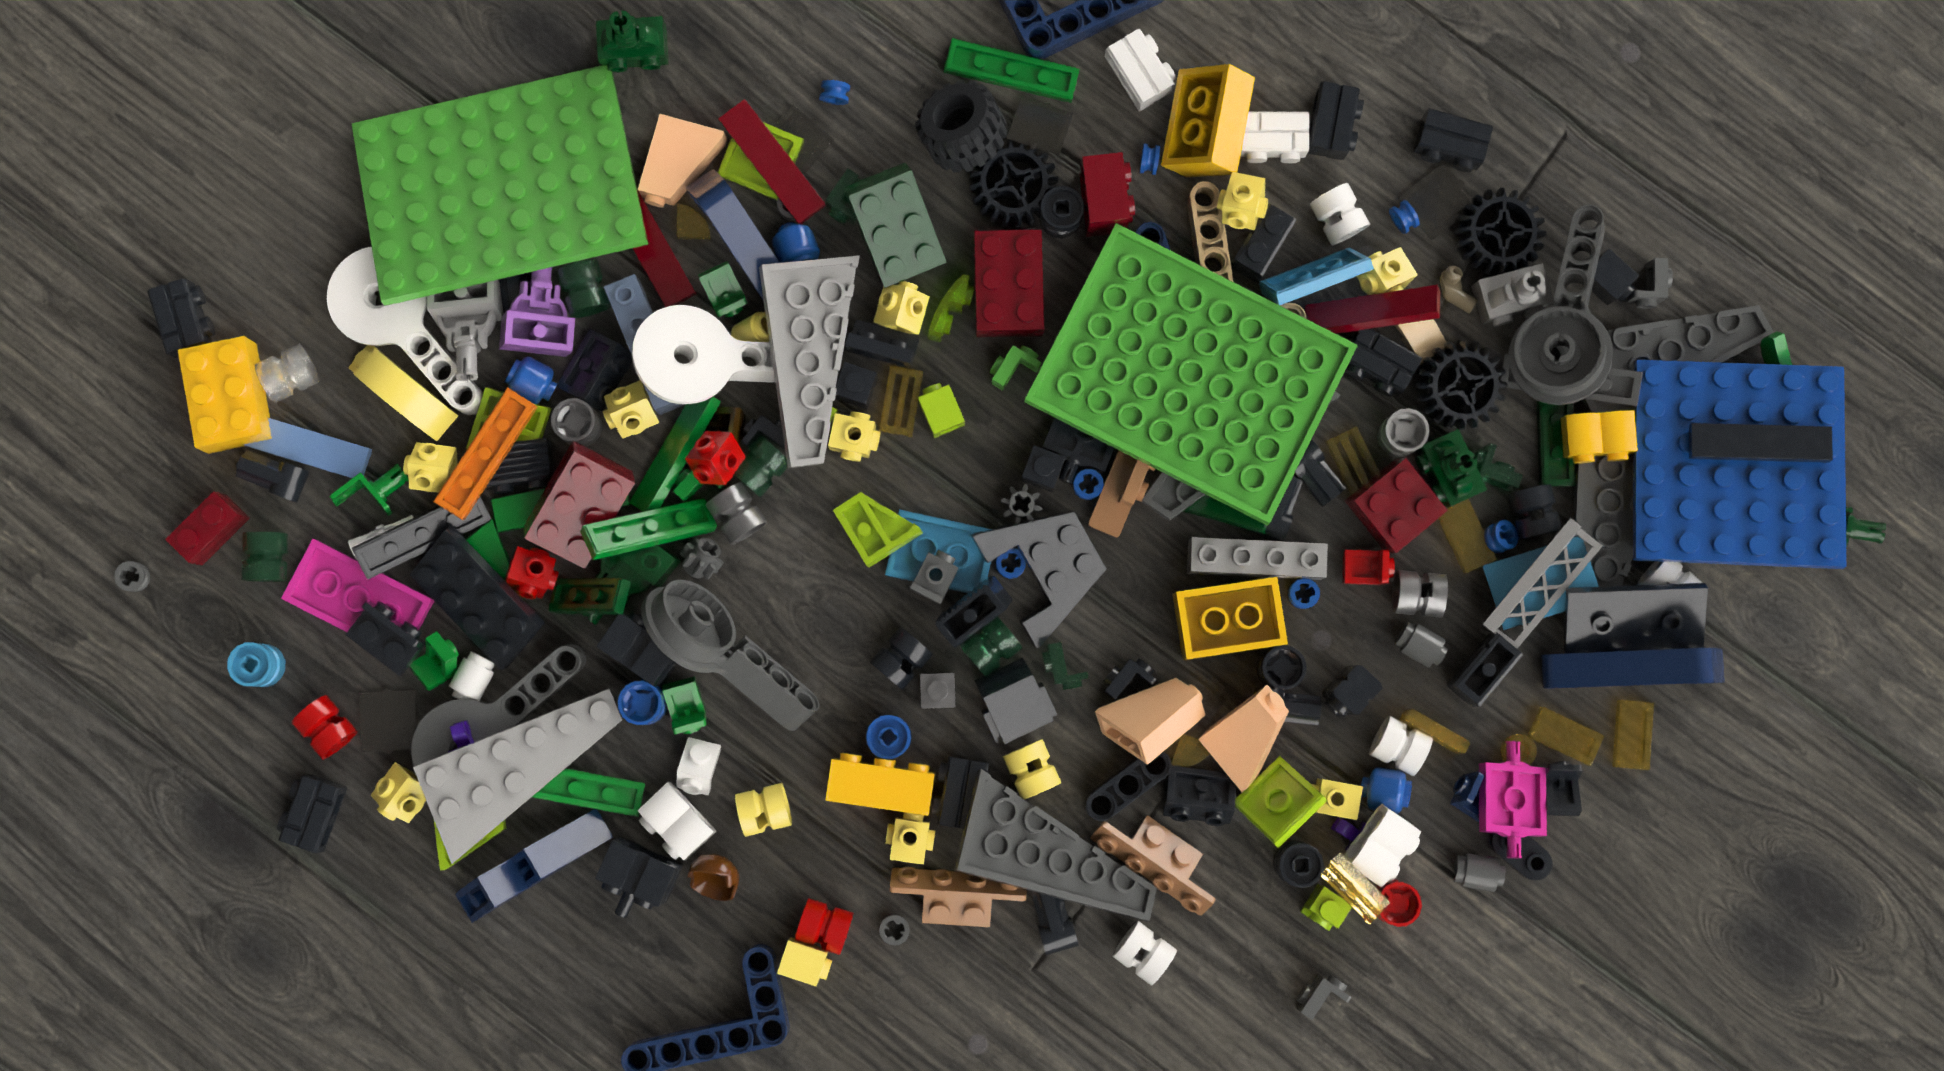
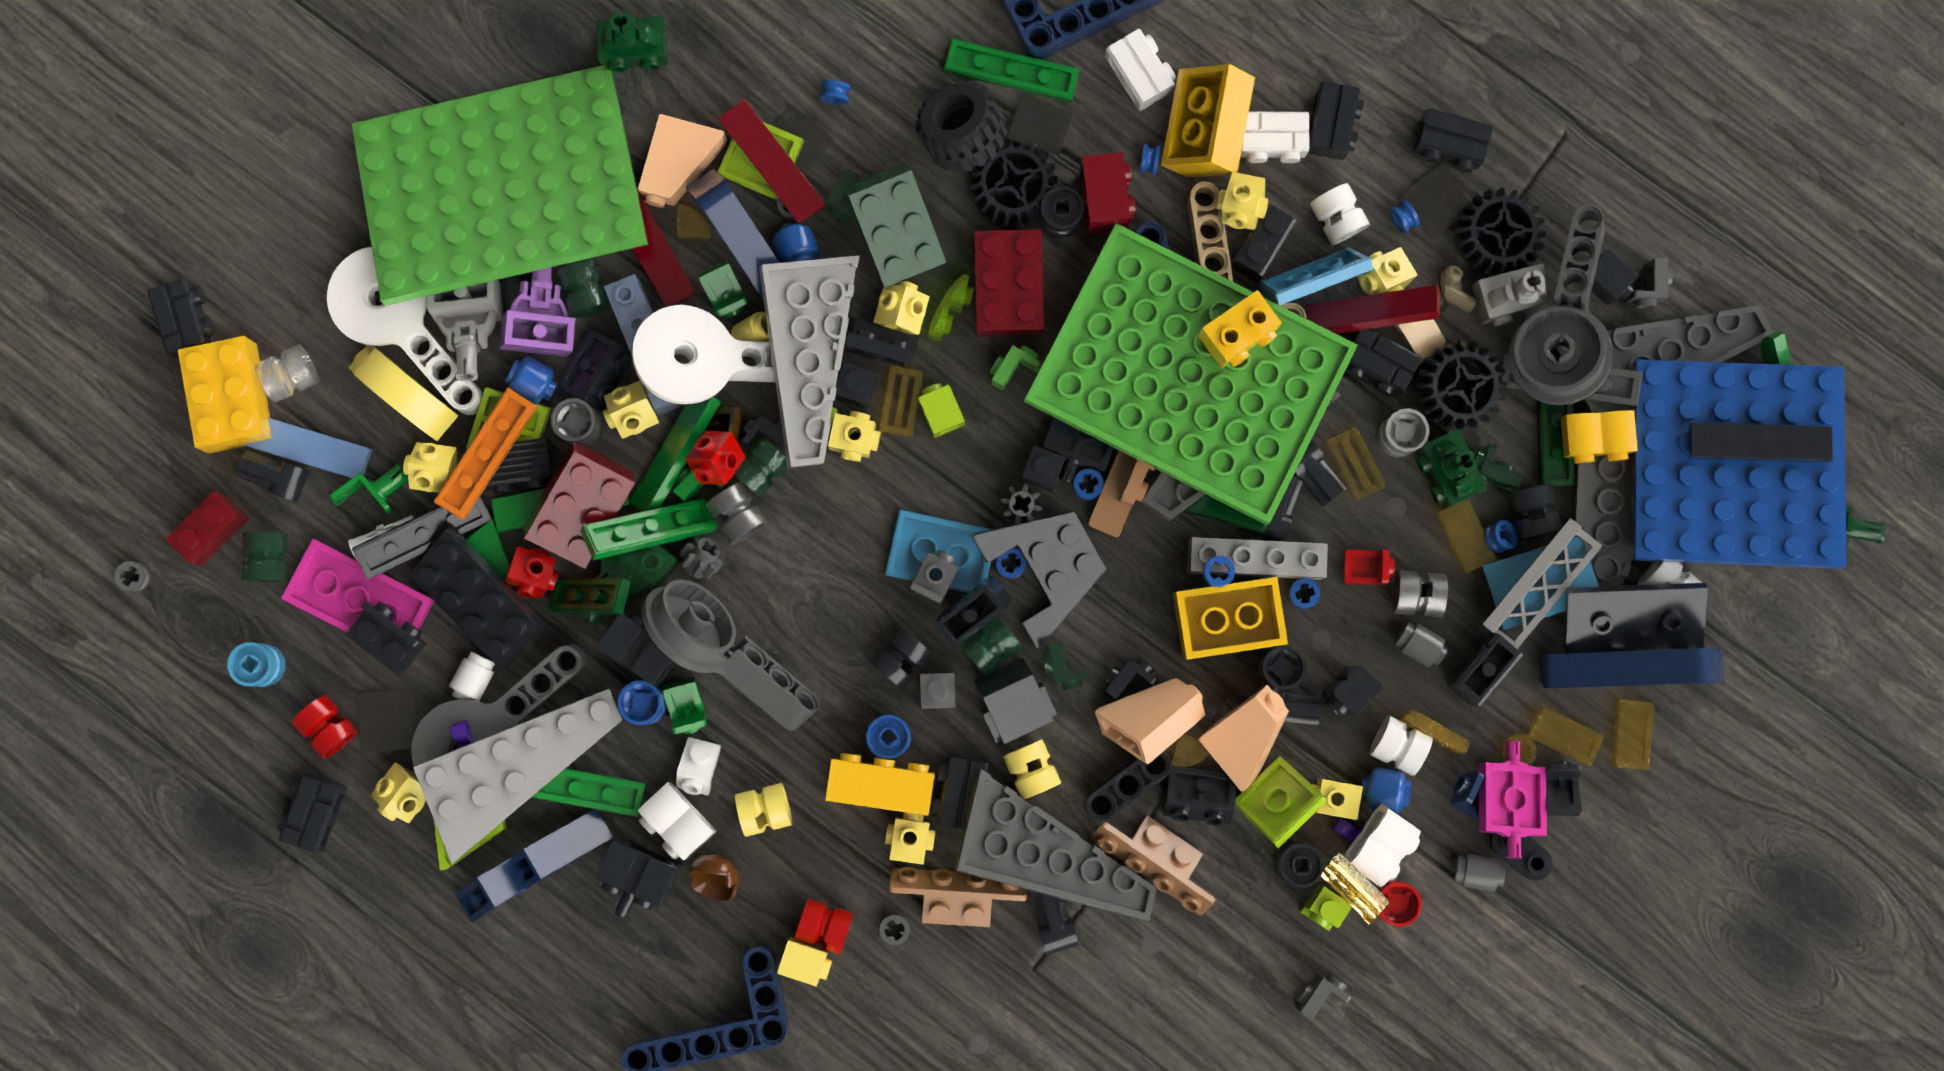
green bracket [410,631,459,691] -> none
lime wing [833,492,923,568] -> none
white wheel [1112,921,1177,986] -> none
dark red brick [1345,458,1448,553] -> none
none -> yellow brick [1198,290,1282,369]
none -> blue bush [1203,556,1235,587]

